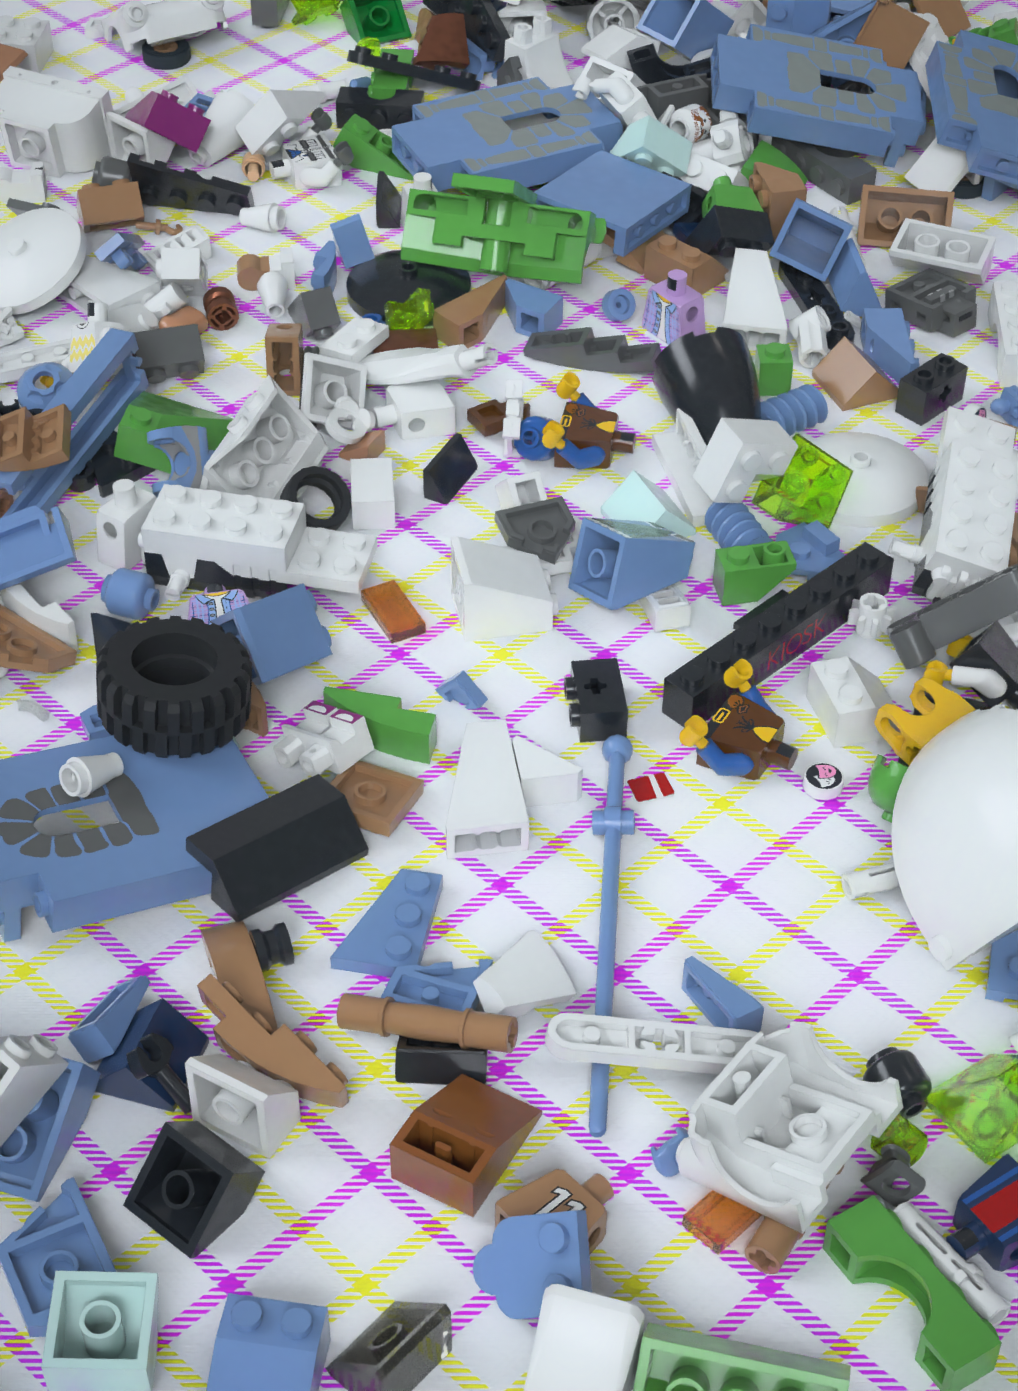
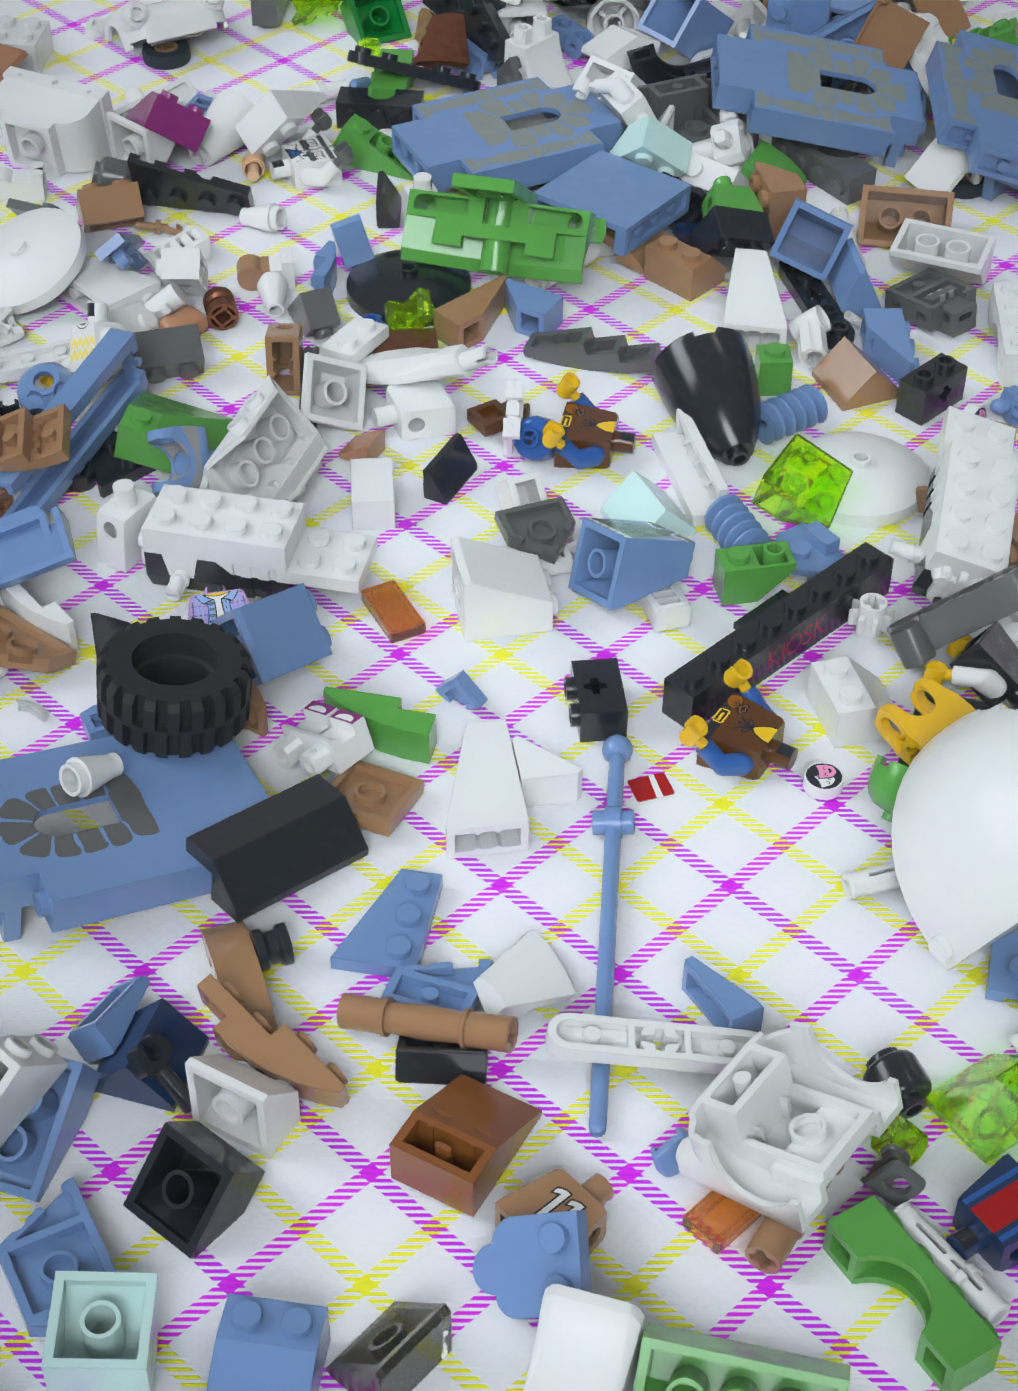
medium blue head [101,568,160,620] -> none
black tyre [280,466,351,531] -> none
white piece [325,396,376,444] -> none
medium blue tile [602,288,636,322] -> none
lavender torso [642,269,706,345] -> none
white head [669,104,712,144] -> none
white slope [692,418,798,503] -> none
none -> medium blue leg [552,13,594,59]

